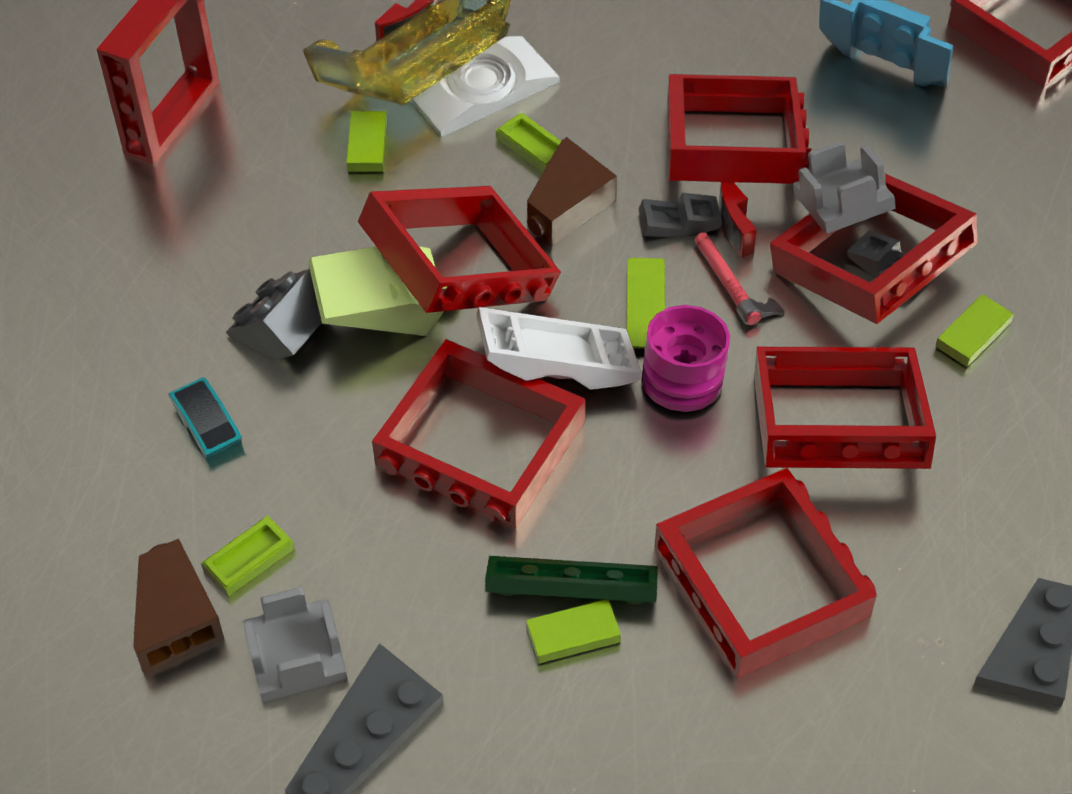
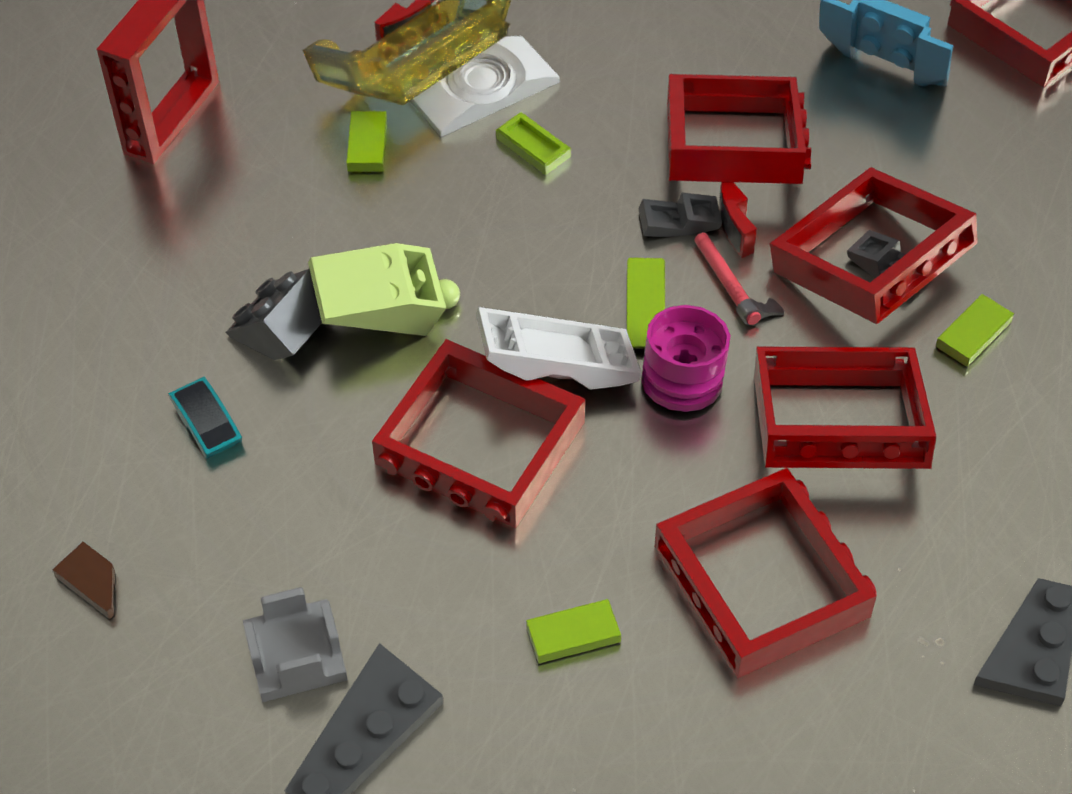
reddish brown slope [133,538,224,674] -> none
lime tile [201,515,295,597] -> none
red window [357,186,561,313] -> none
dark green plate [485,556,658,604] -> none
reddish brown slope [527,137,617,246] -> none
light grey panel [793,141,895,234] -> none
none -> reddish brown tile [52,542,115,619]

